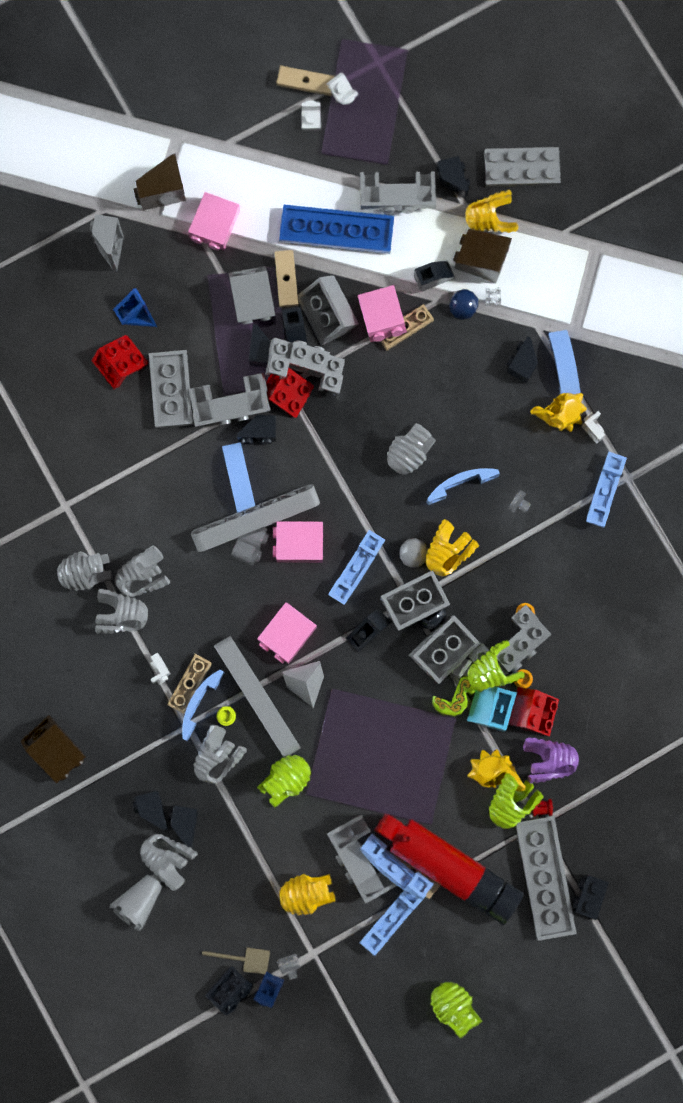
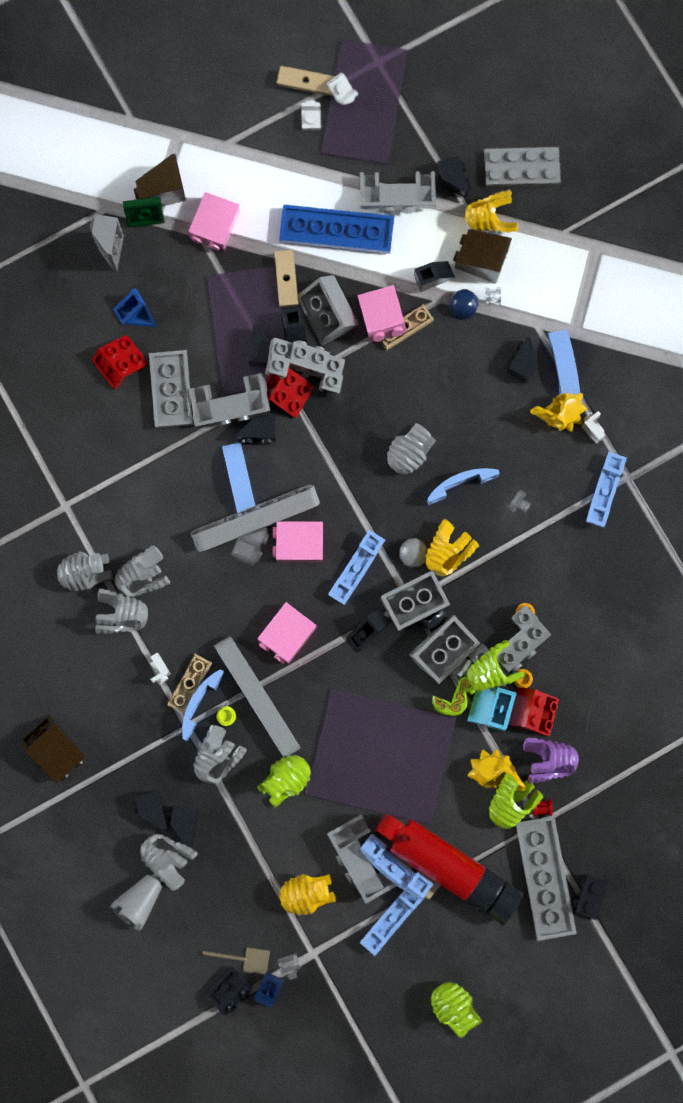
light grey slope [228,266,275,324] -> none
light grey slope [283,661,324,708] -> none
none -> dark green tile [123,197,165,227]

